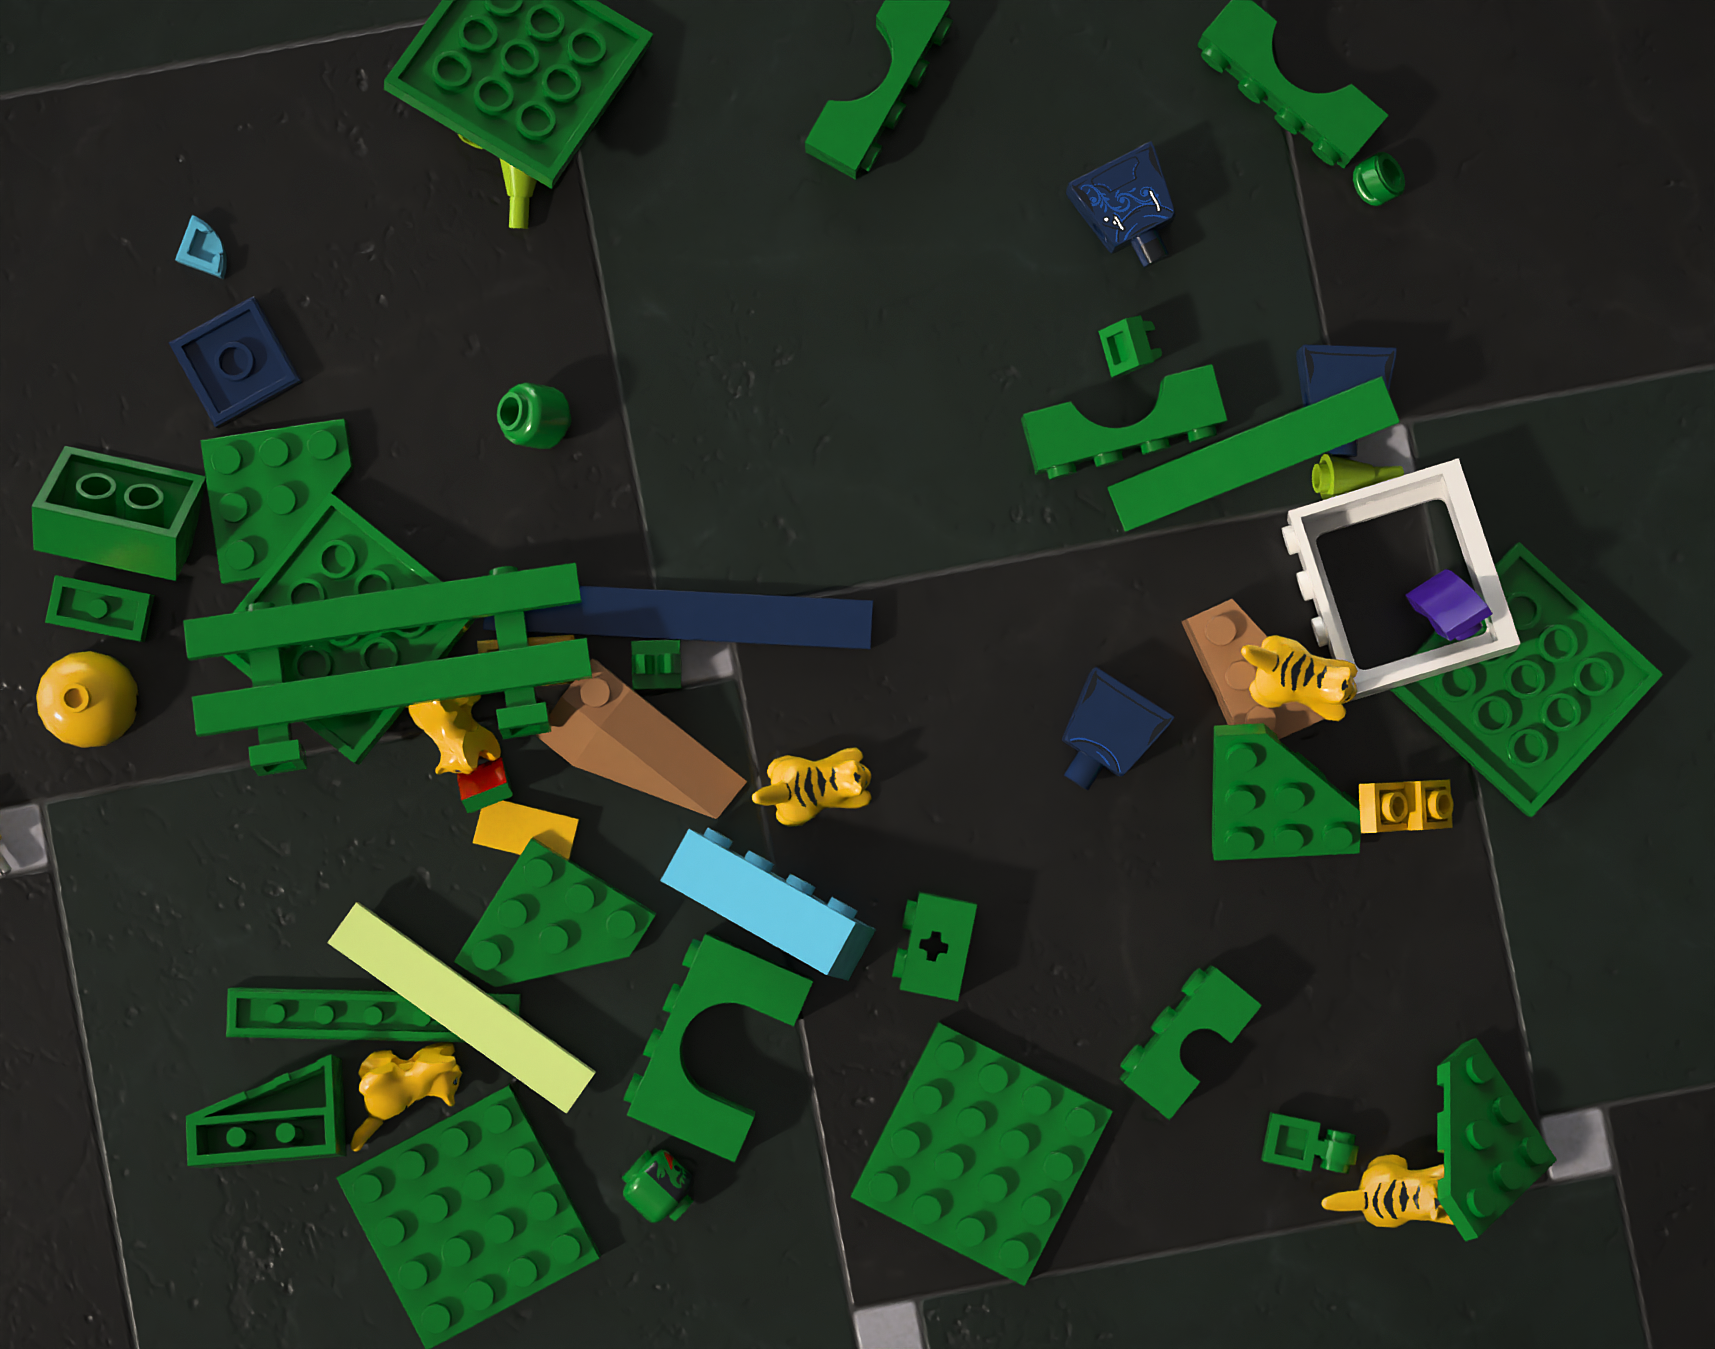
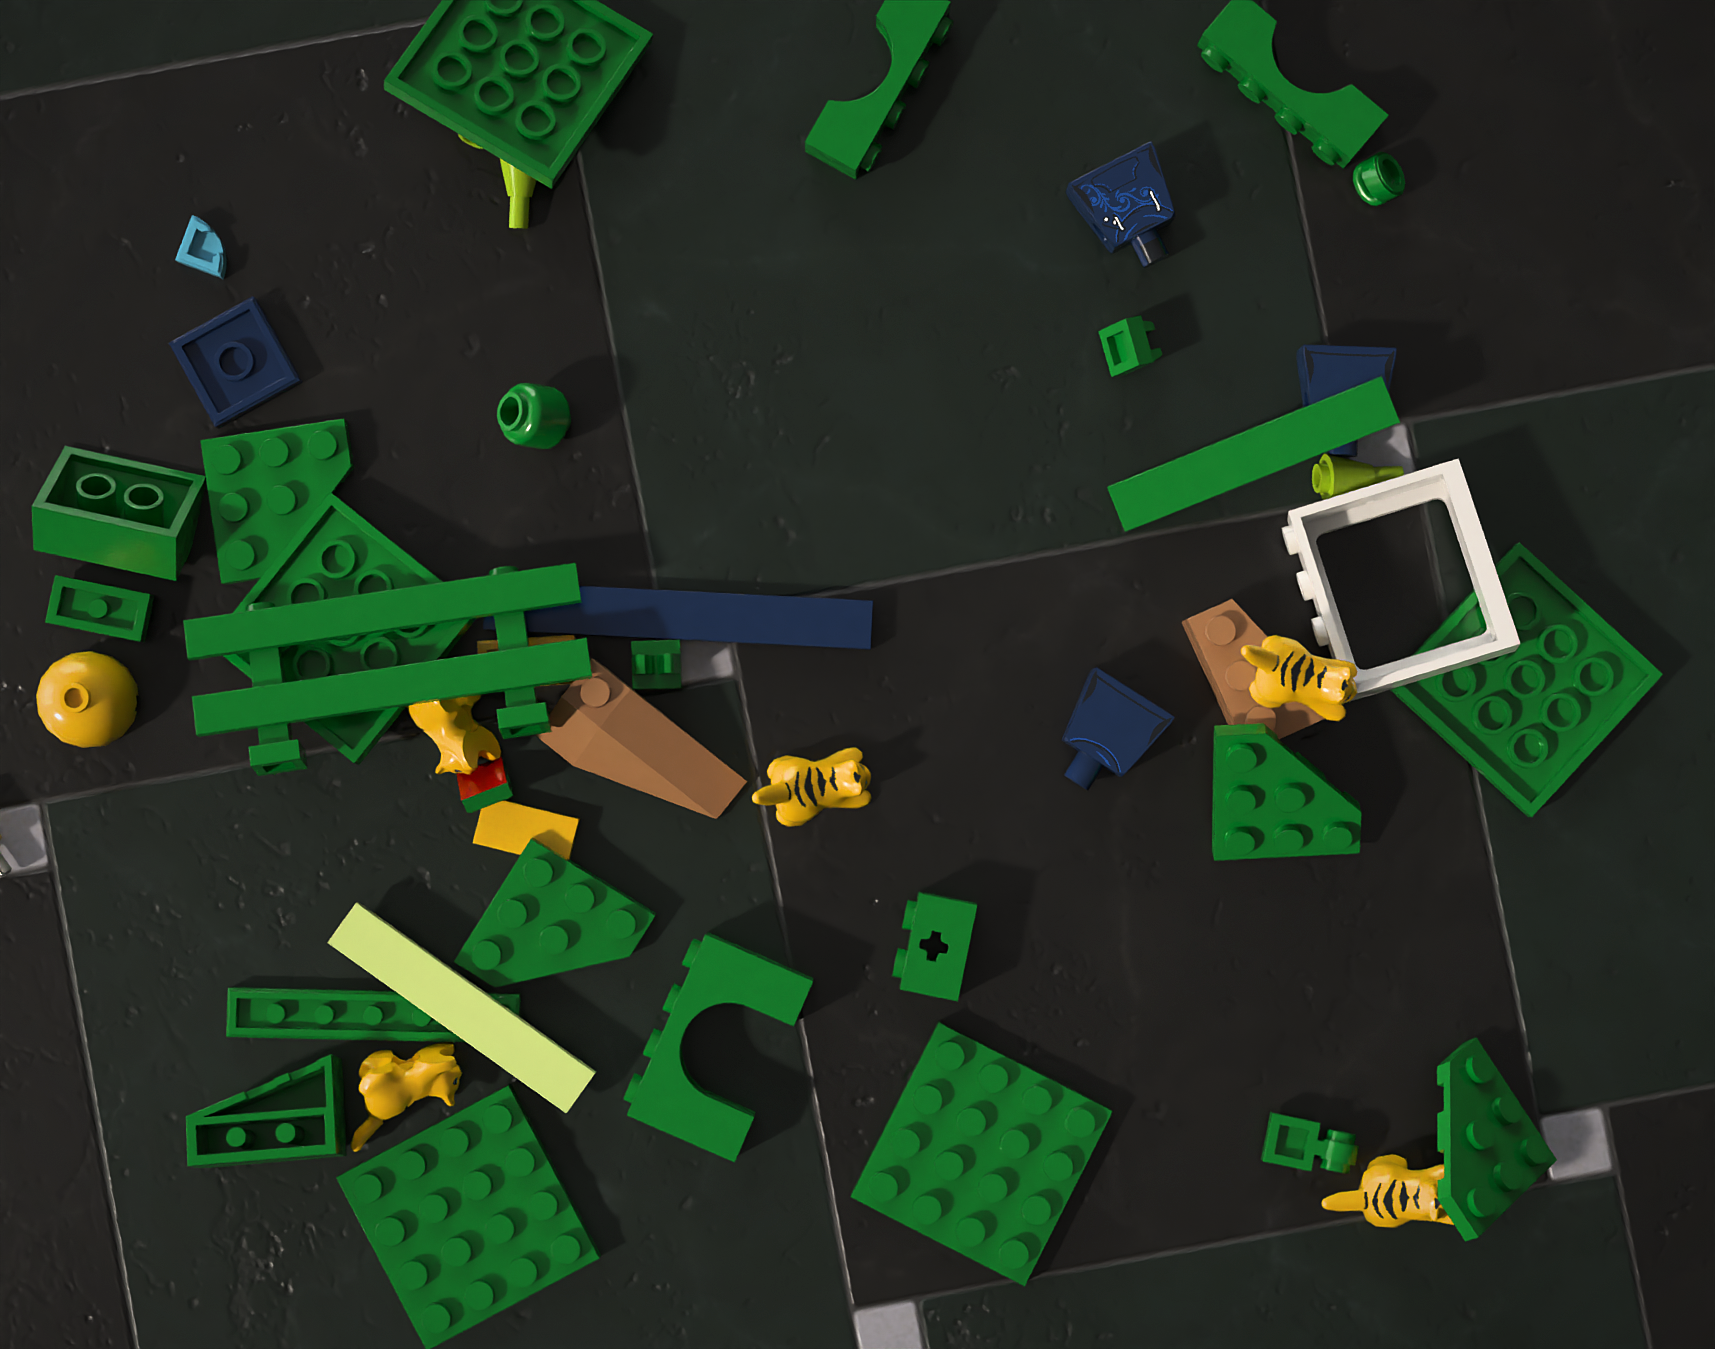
green head [621,1150,694,1223] -> none
medium azure wedge [660,827,876,981] -> none
green arch [1021,364,1227,480] -> none
green arch [1120,965,1262,1120] -> none
yellow slope [1359,779,1453,833] -> none
dark purple slope [1406,568,1493,641] -> none

